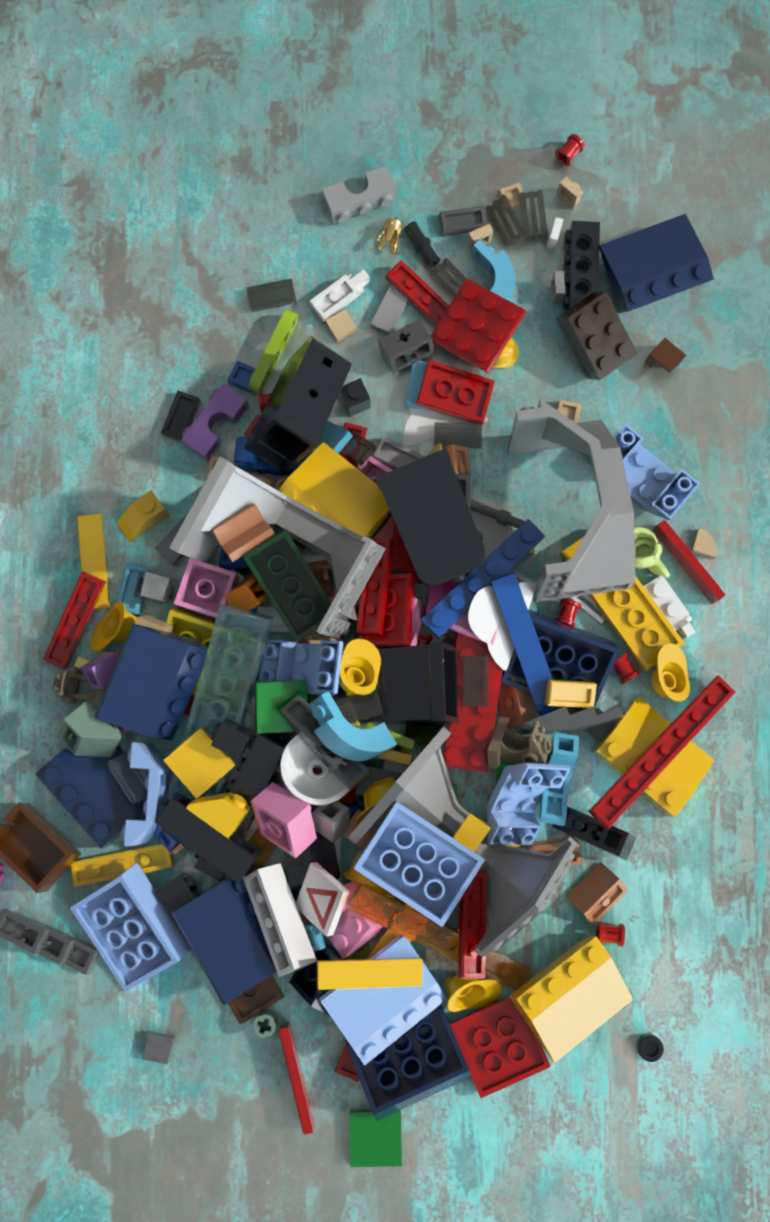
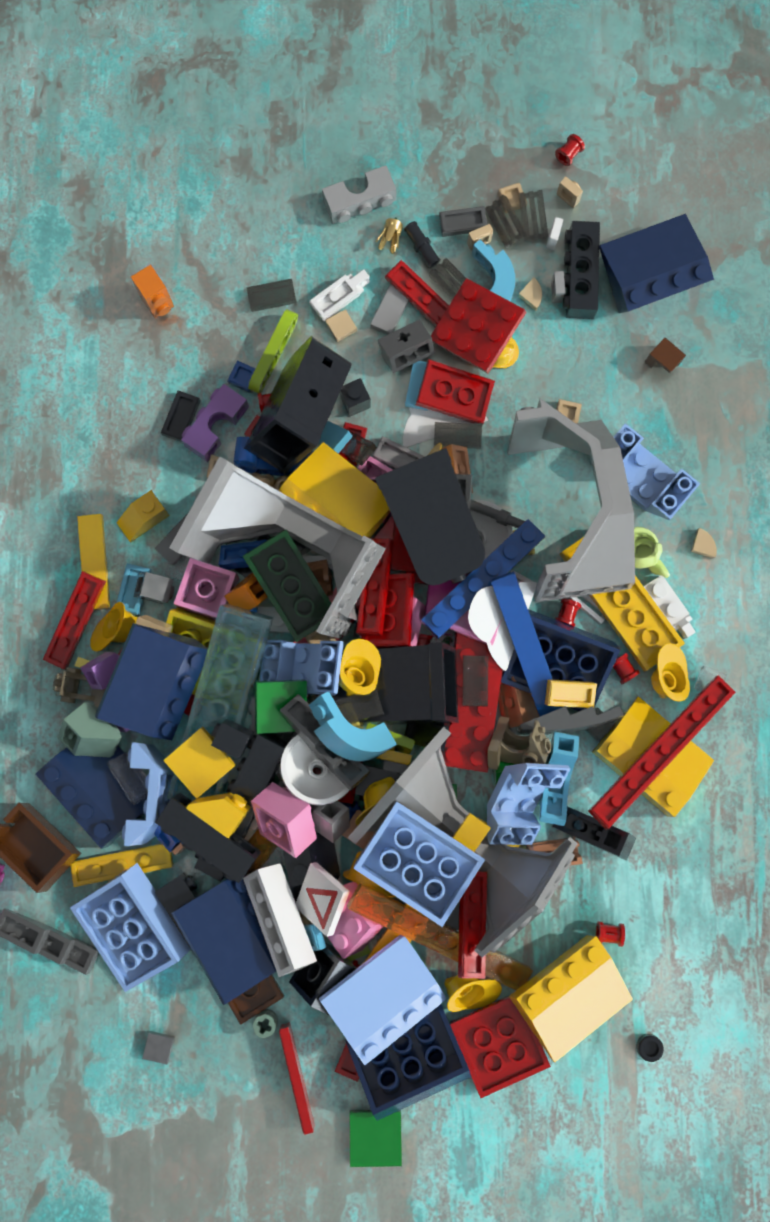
nougat panel [212,503,276,562] -> none
yellow tile [317,958,422,990] -> none
dark brown brick [556,291,638,380] -> none
nougat panel [566,862,628,925] -> none
red tile [652,520,726,604] -> none
none -> orange brick [131,264,174,318]
none -> tan tile [518,277,542,311]

